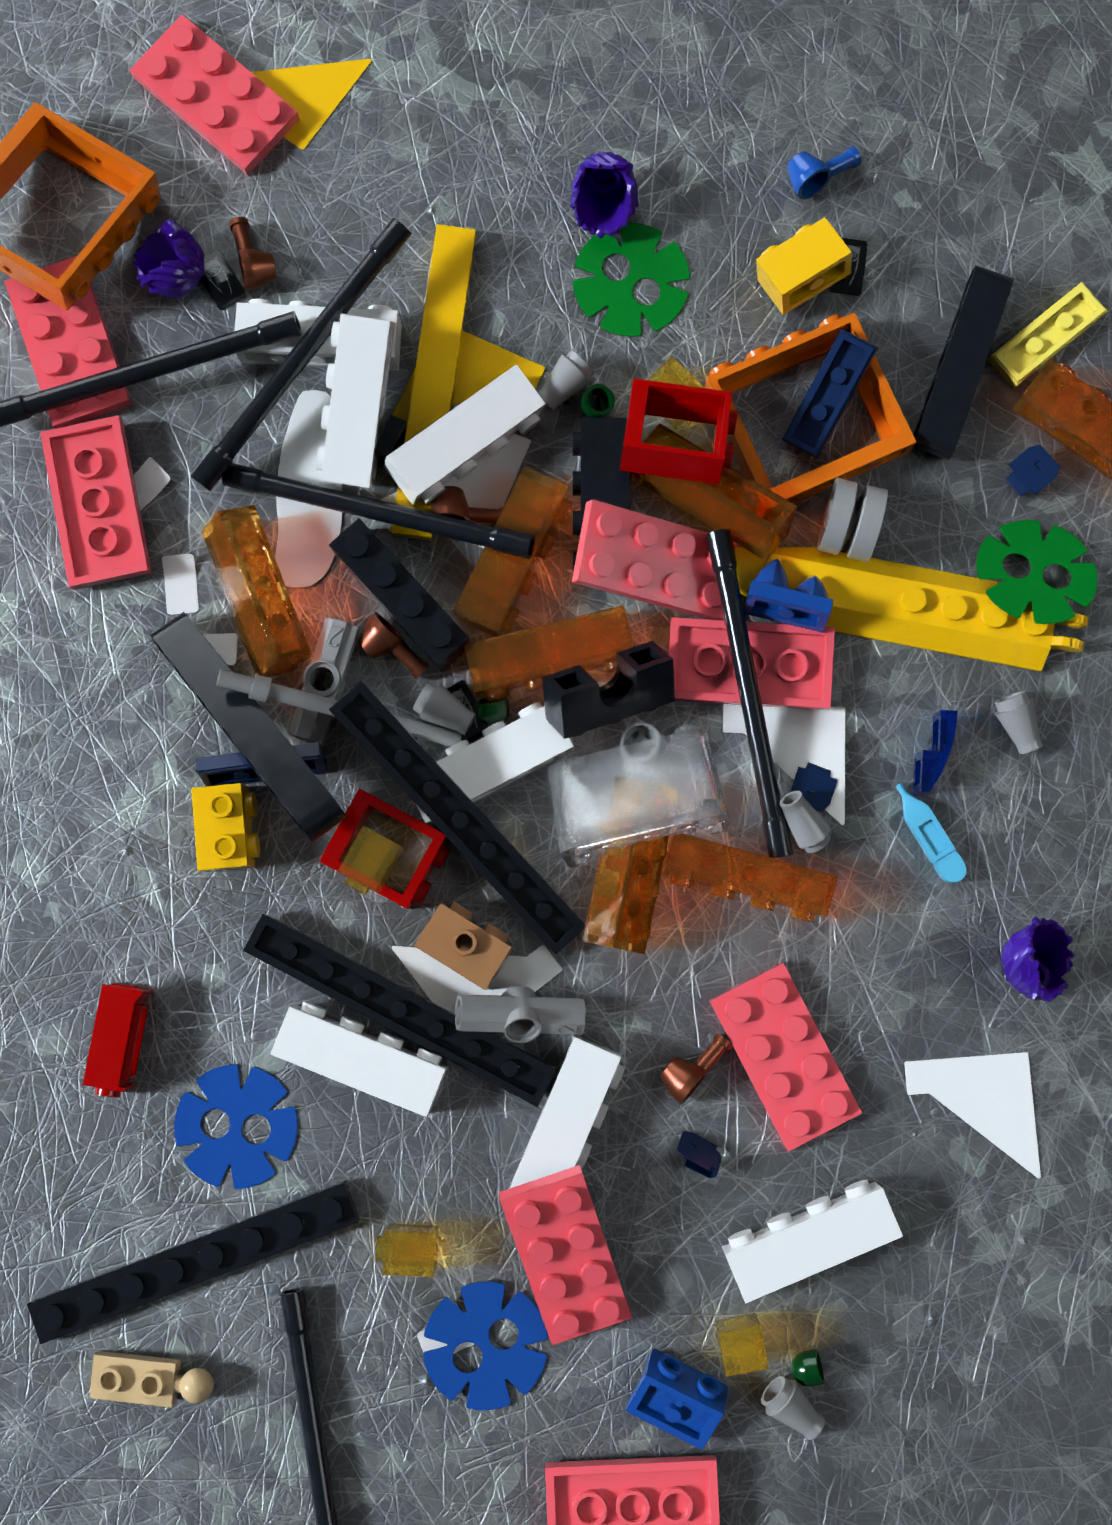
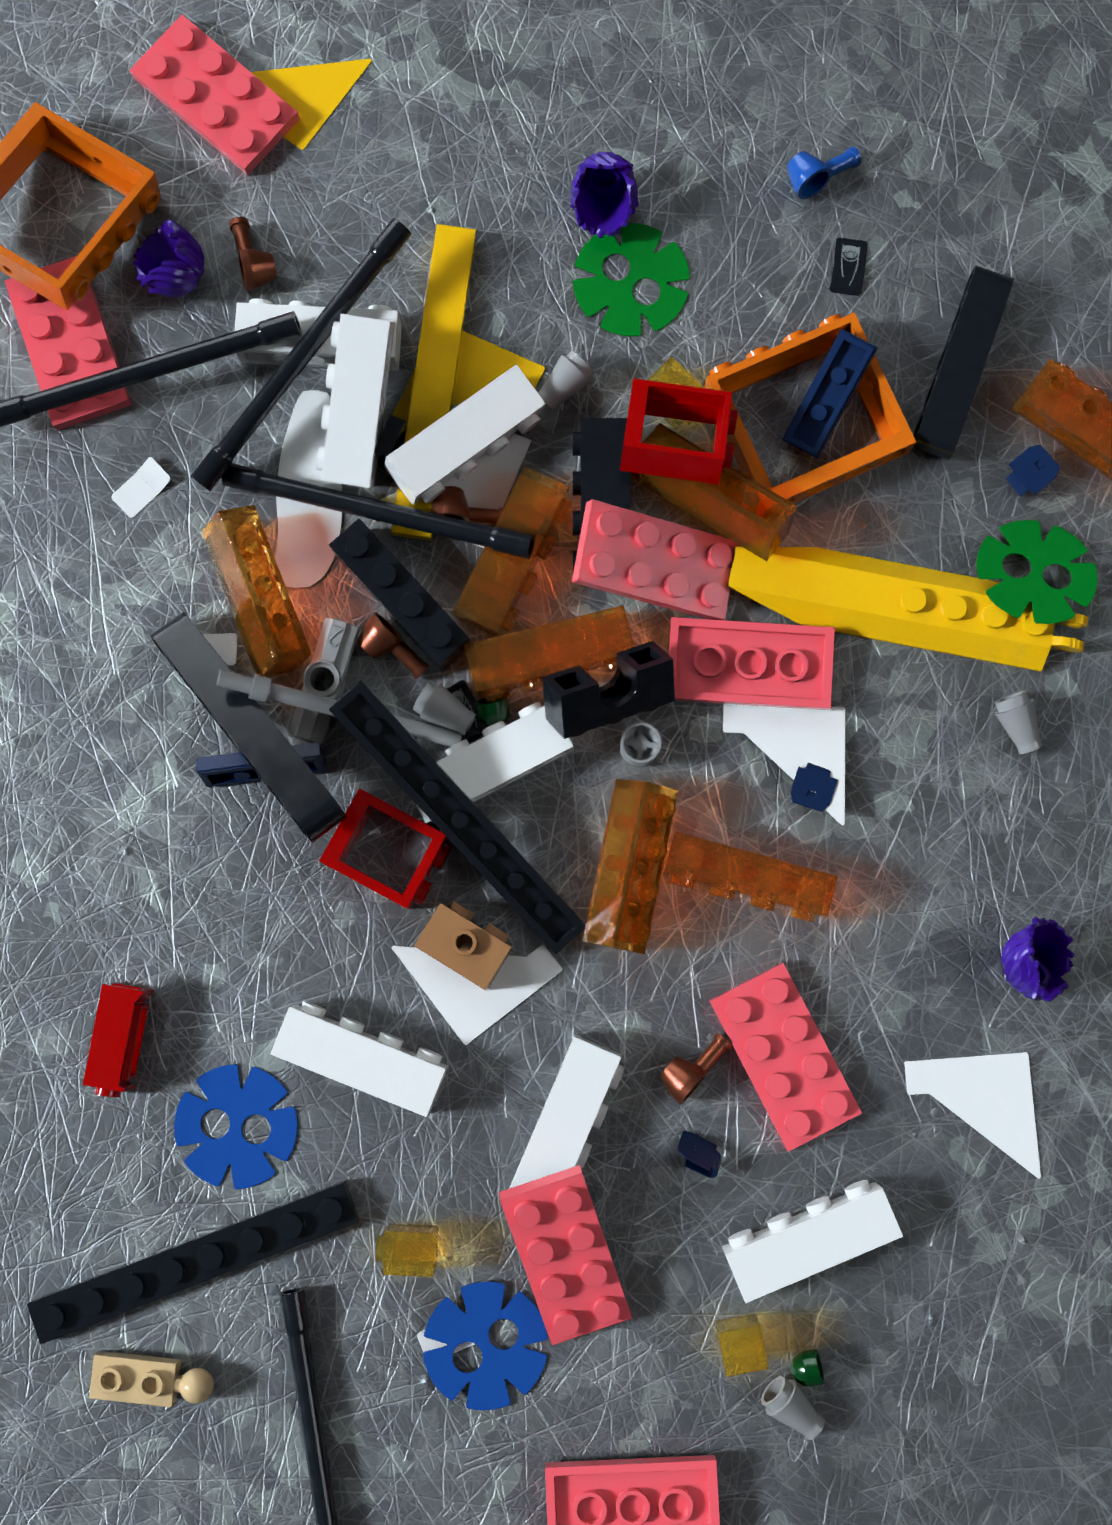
coral plate [40,415,152,590] -> none
white sticker [162,554,199,615] -> none
yellow brick [191,783,260,872] -> none
black sticker [200,250,246,310] -> none
black plate [243,914,557,1107] -> none
clear yellow brick [338,825,405,895] -> none
light grey piece [455,986,586,1043] -> none
clear windscreen [547,724,731,868] -> none
dark green hinge [581,384,615,418] -> none
blue bracket [625,1349,728,1450] -> none
black piece [706,529,793,859] -> none
blue tile [744,559,833,633] -> none
yellow brick [756,217,852,315] -> none
light grey cone [779,791,831,854] -> none
light grey wheel [817,477,888,563] -> none
medium azure piece [896,783,966,883] -> none
clear blue slope [913,710,958,795] -> none
light yellow tile [988,282,1108,390] -> none

